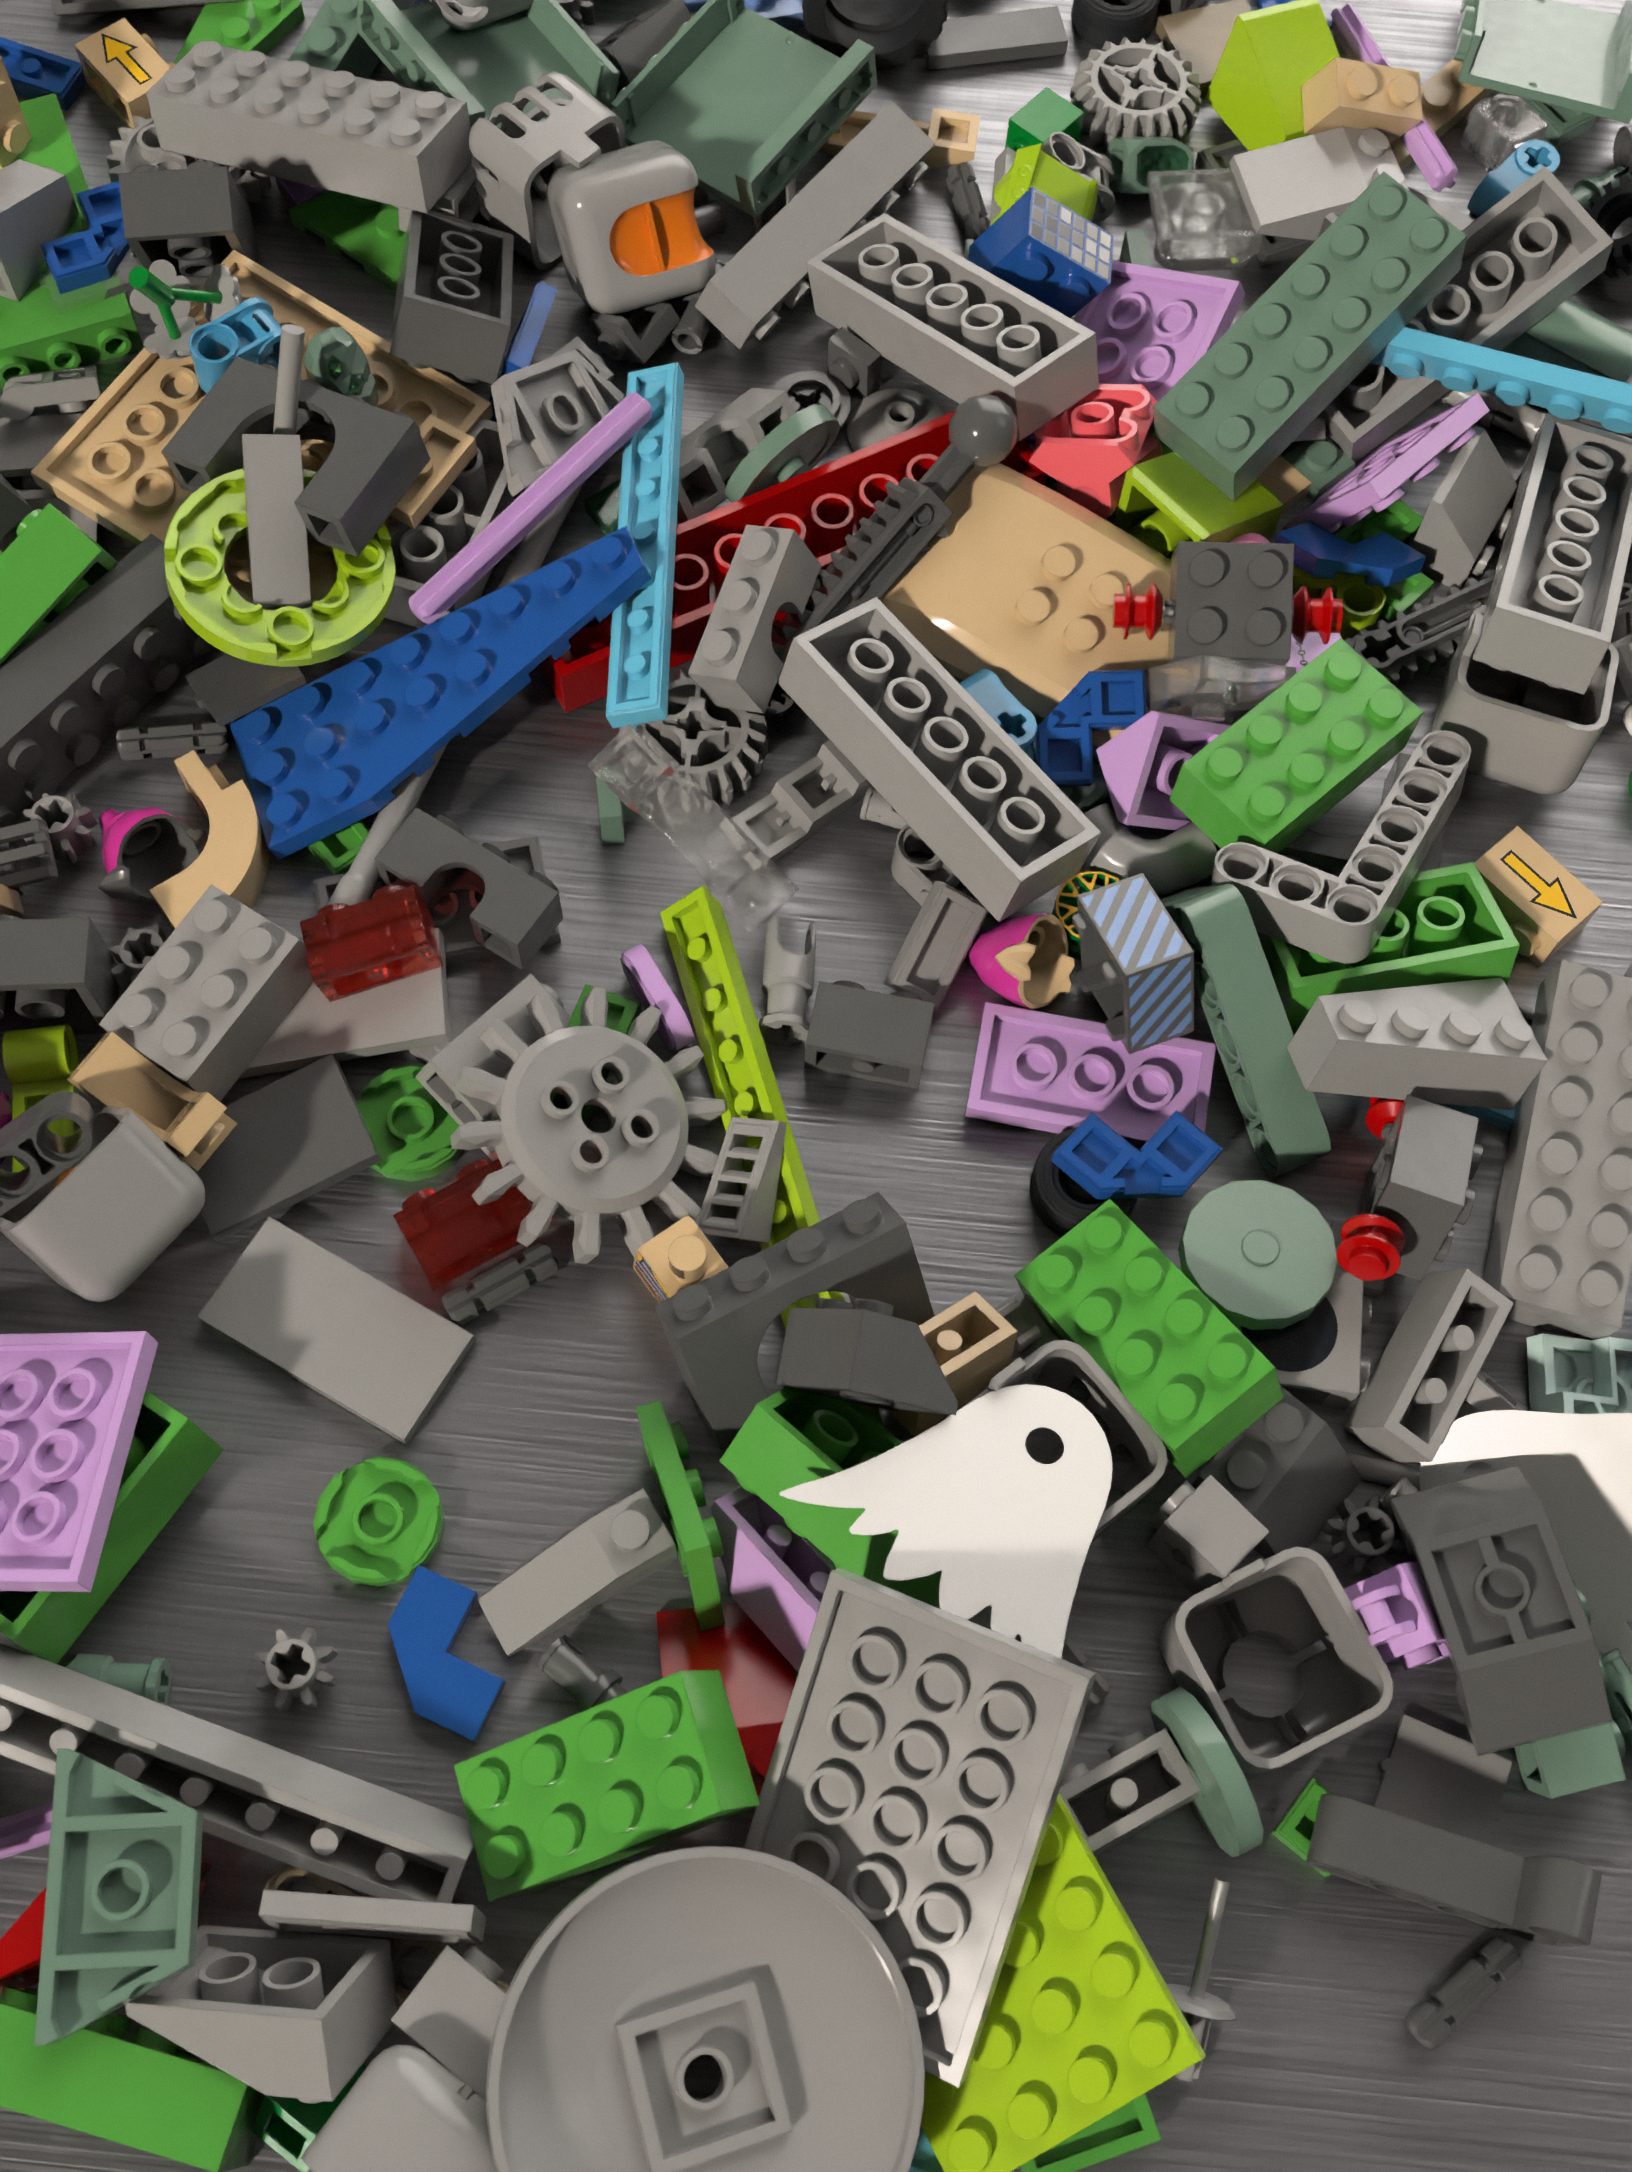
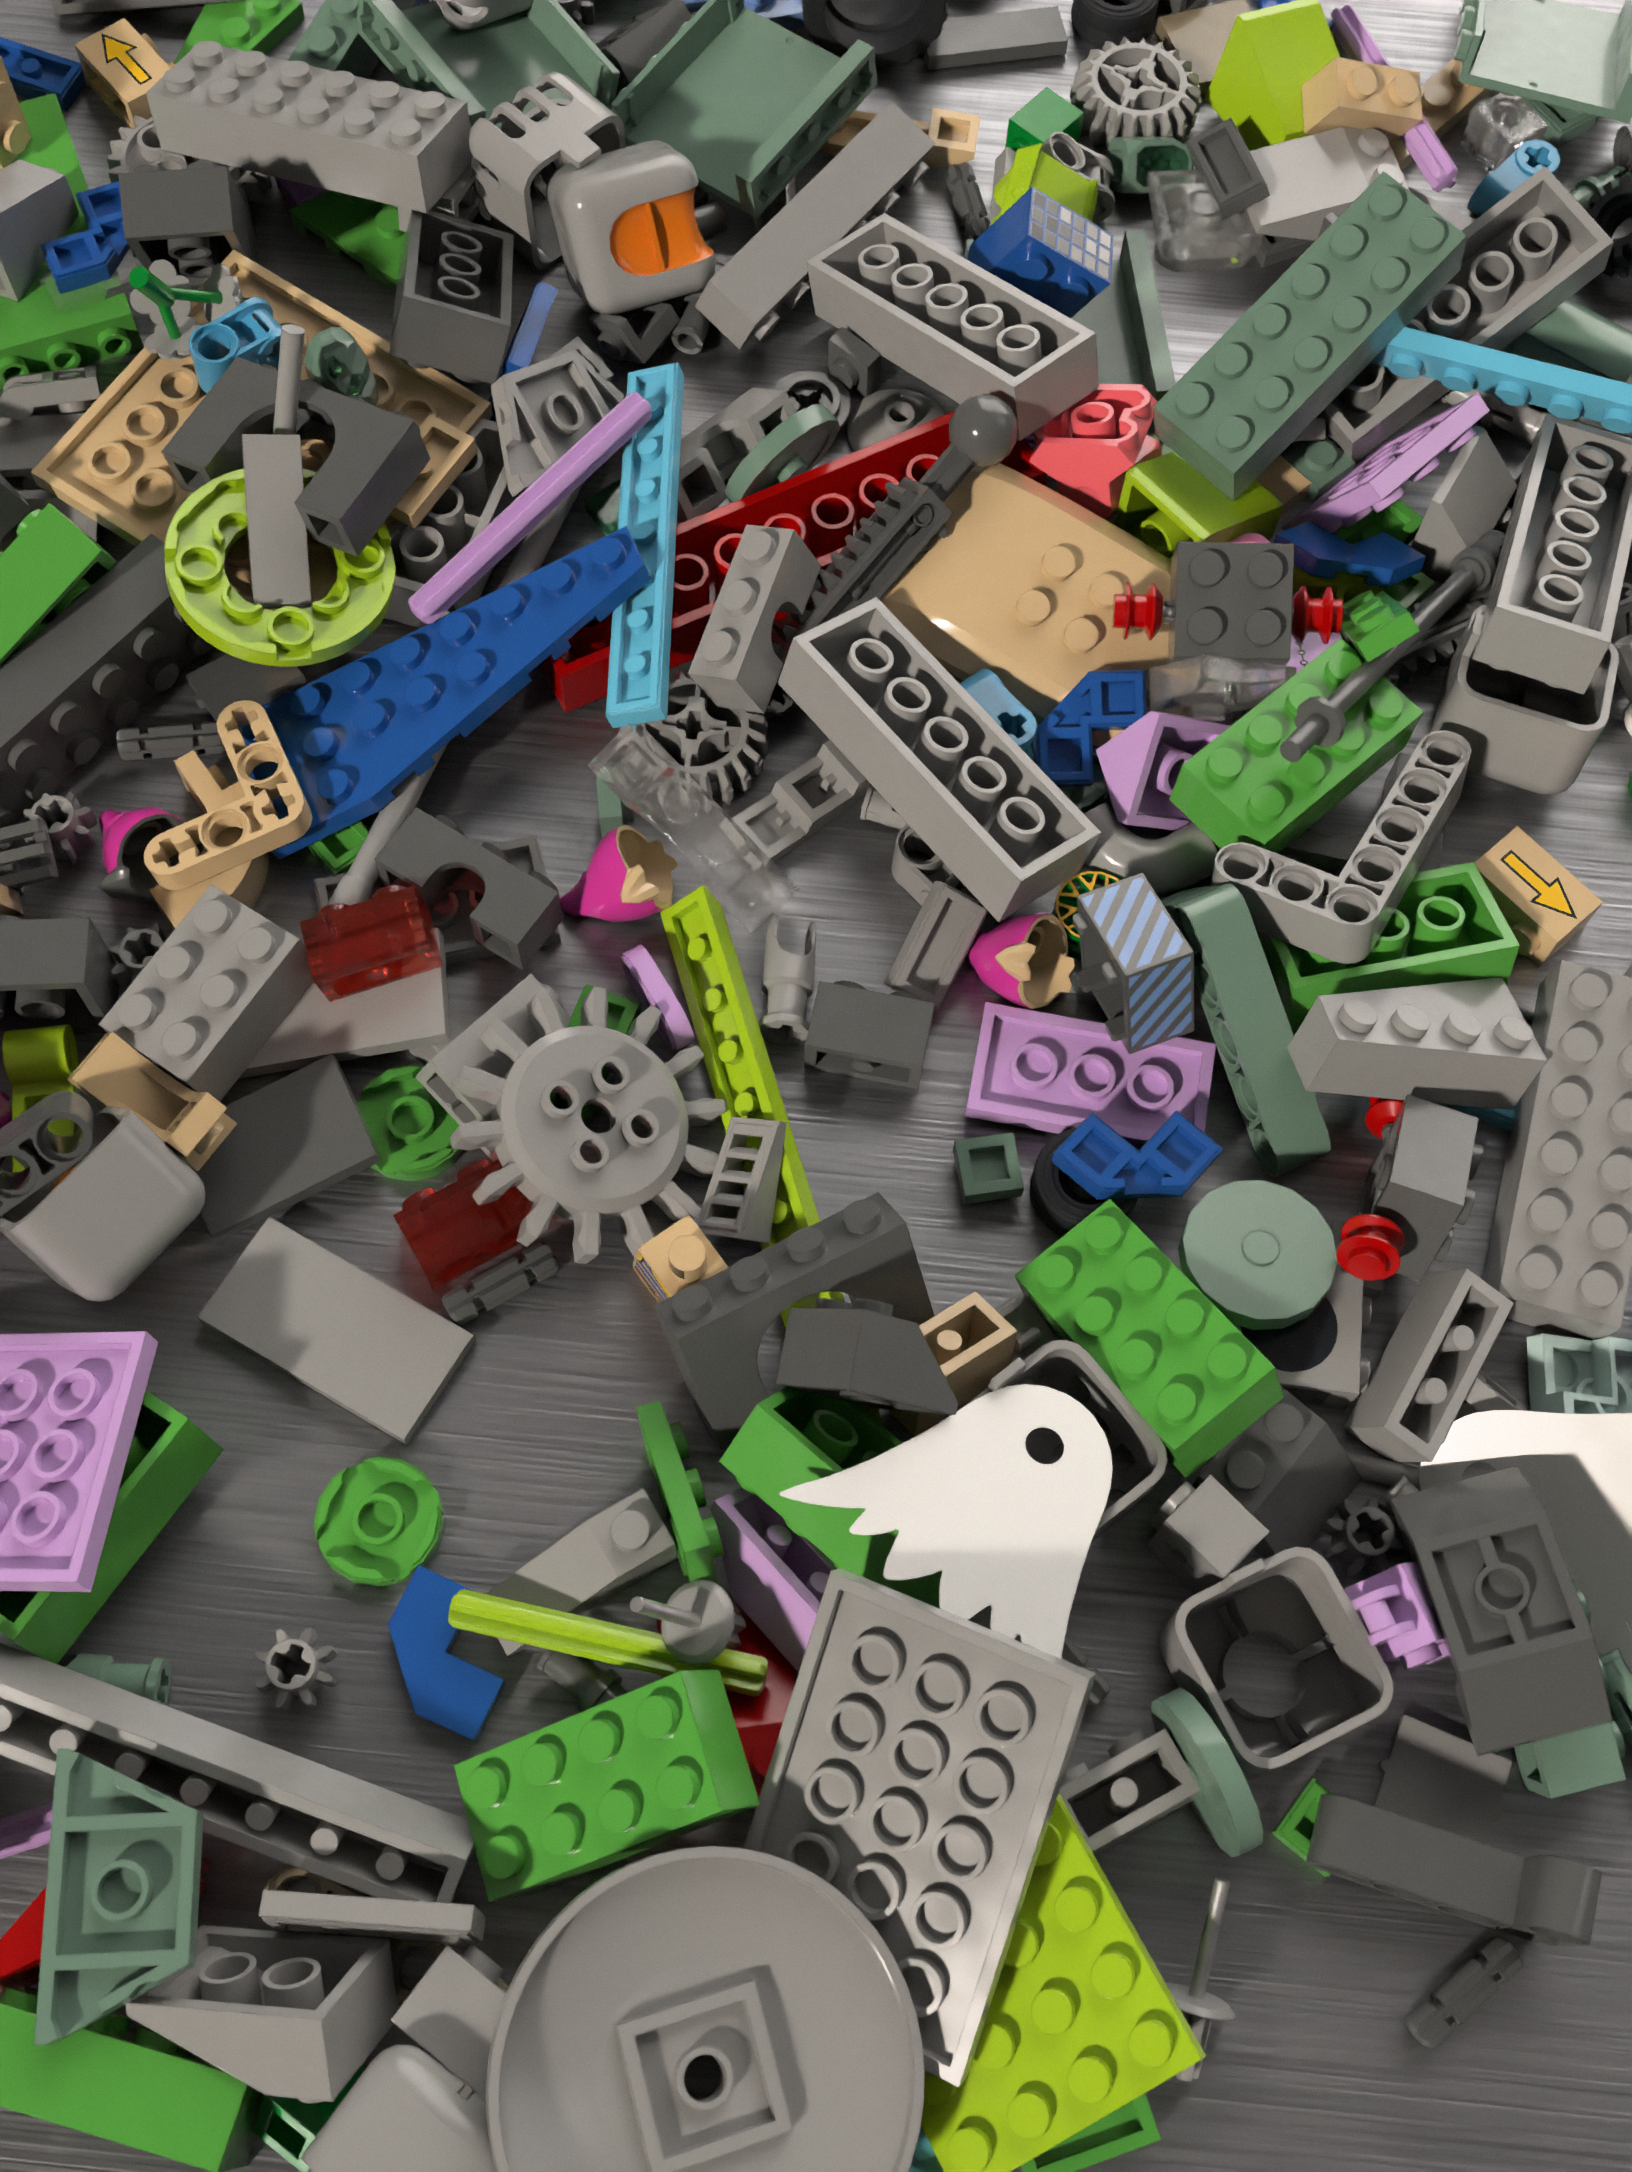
lavender plate [1074,261,1245,425] -> none
none -> tan beam [143,700,312,890]
none -> lime axle [448,1589,768,1697]
none -> hat [560,825,679,923]
none -> light grey piece [630,1580,746,1665]
none -> sand green plate [953,1133,1024,1204]
none -> dark grey tile [1185,118,1270,220]
none -> dark grey bar [1280,530,1505,762]
none -> bright green plate [1340,590,1420,662]

